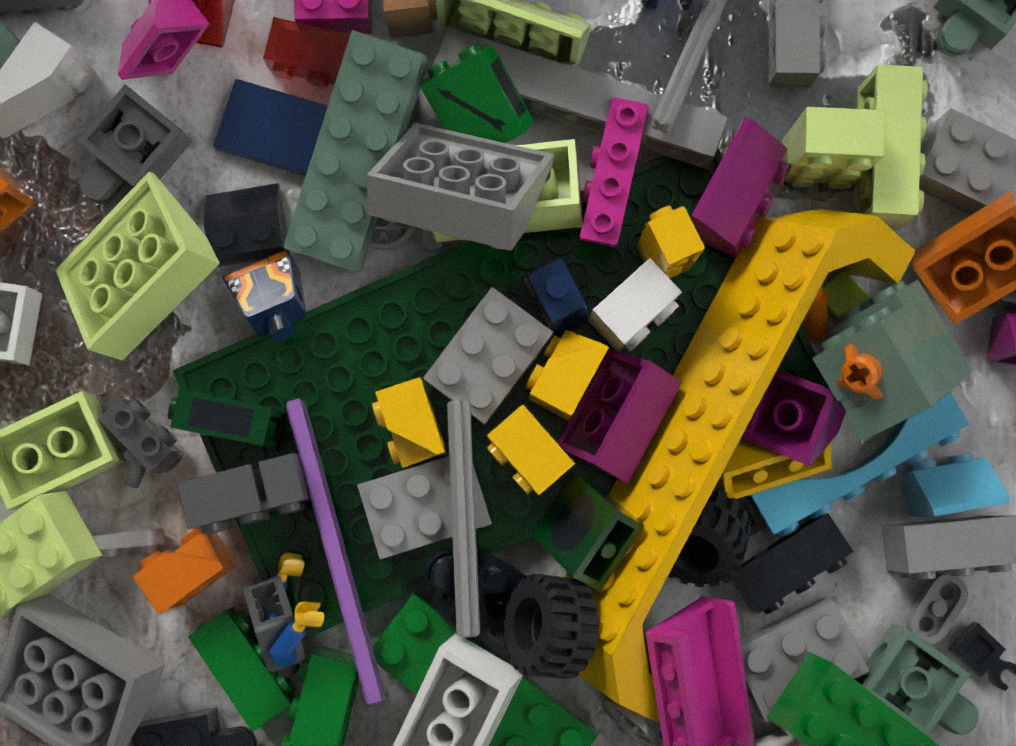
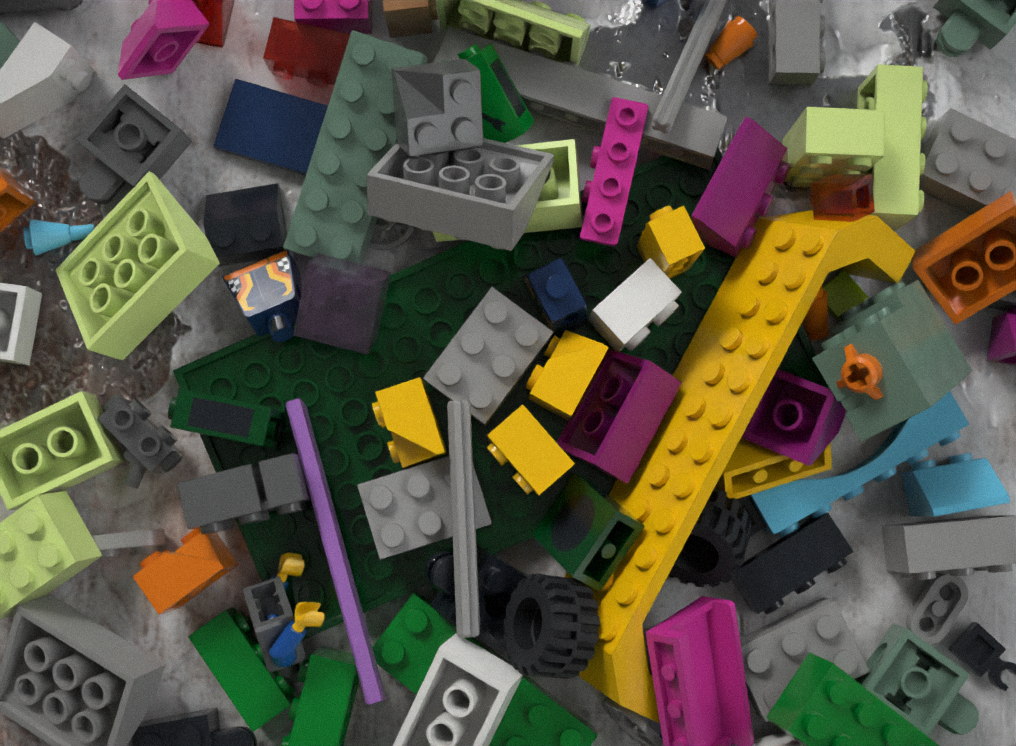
none -> medium azure cone [23,219,95,256]
none -> clear purple brick [293,254,391,354]
none -> dark grey slope [391,59,483,157]
none -> orange cone [704,16,758,71]
none -> clear red brick [810,174,875,222]

